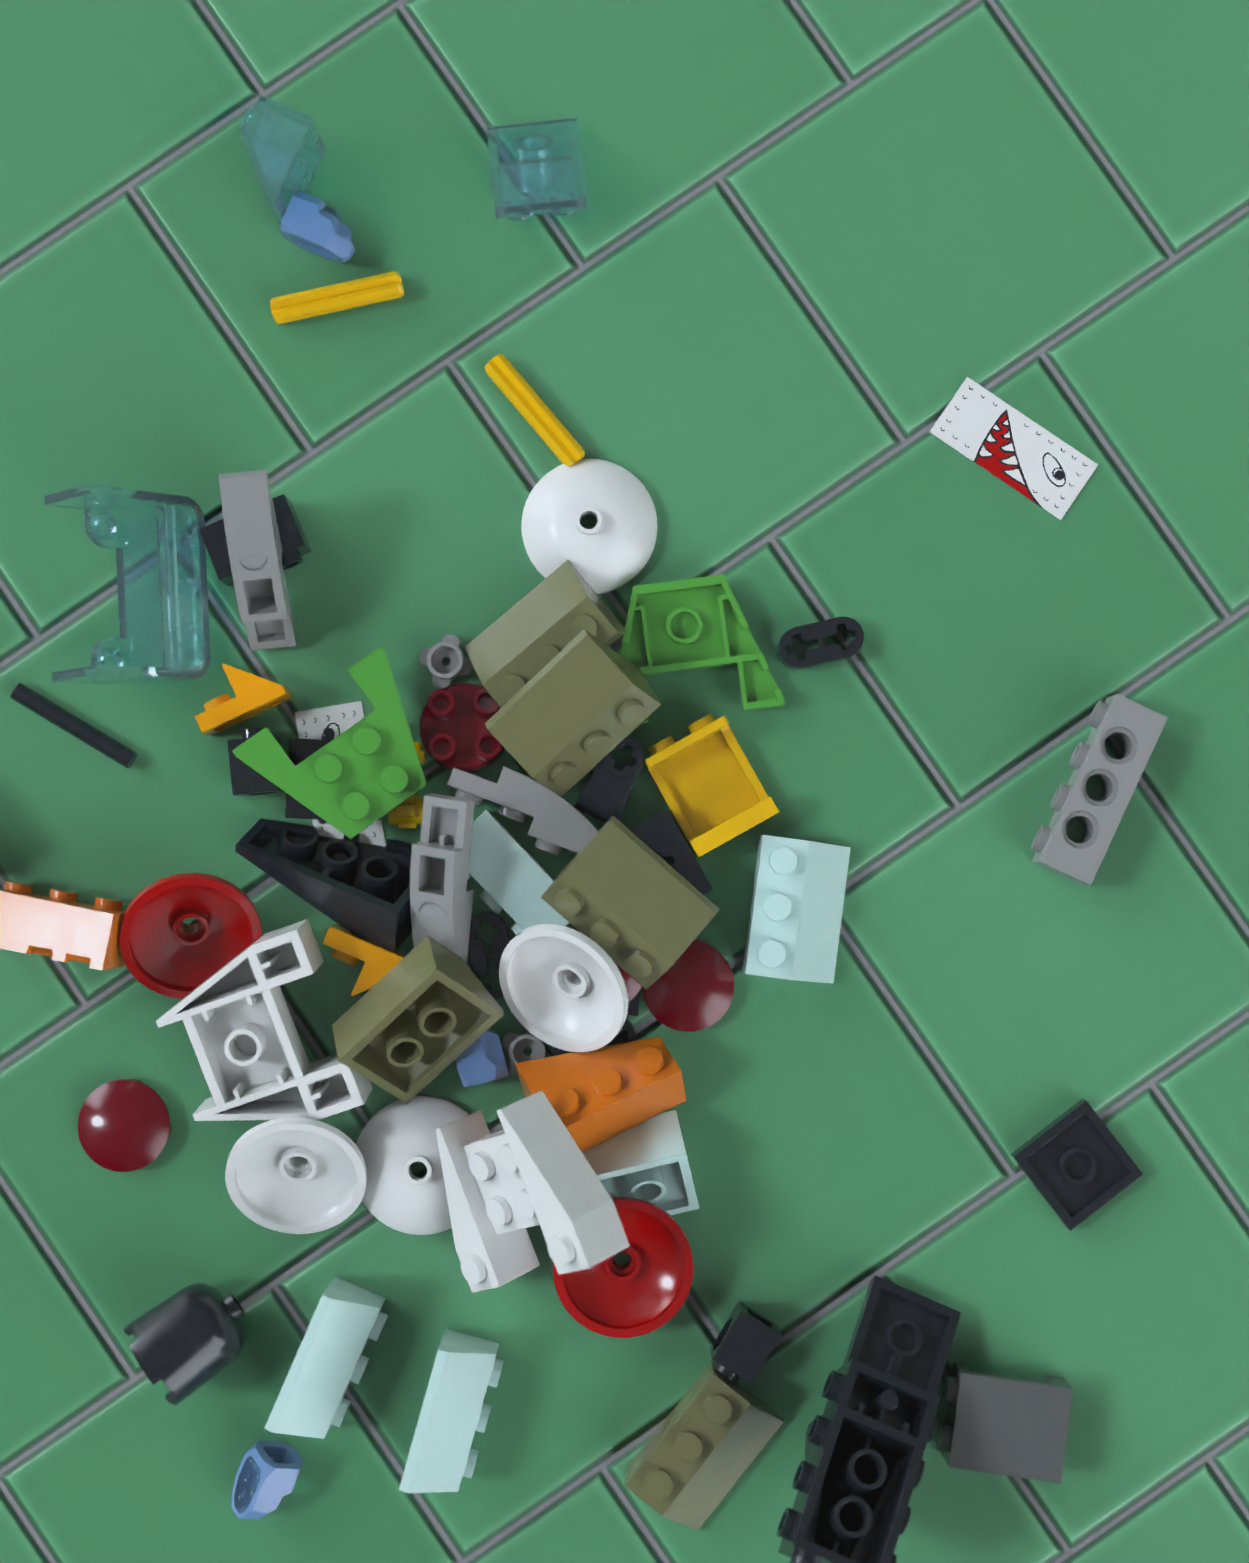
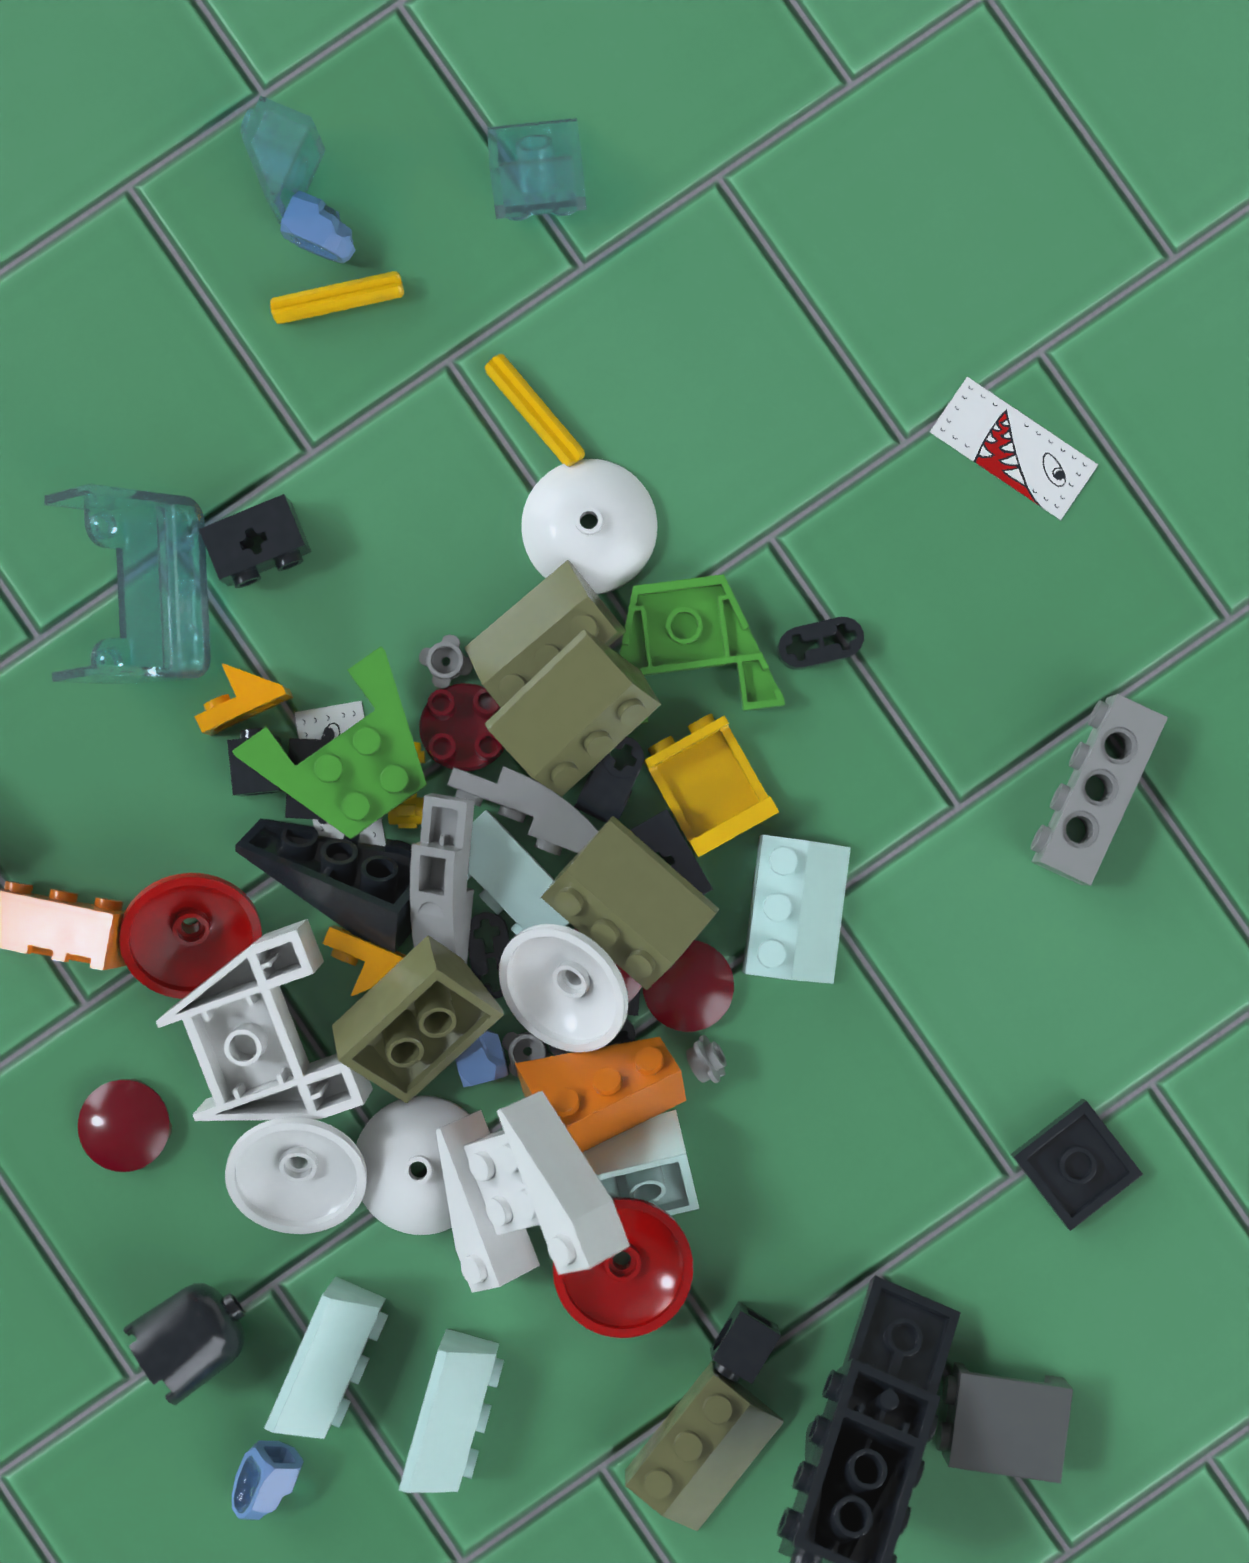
black bar [10,683,137,769] -> none
light grey slope [219,470,297,651] -> none
none -> light grey plate [686,1035,727,1083]

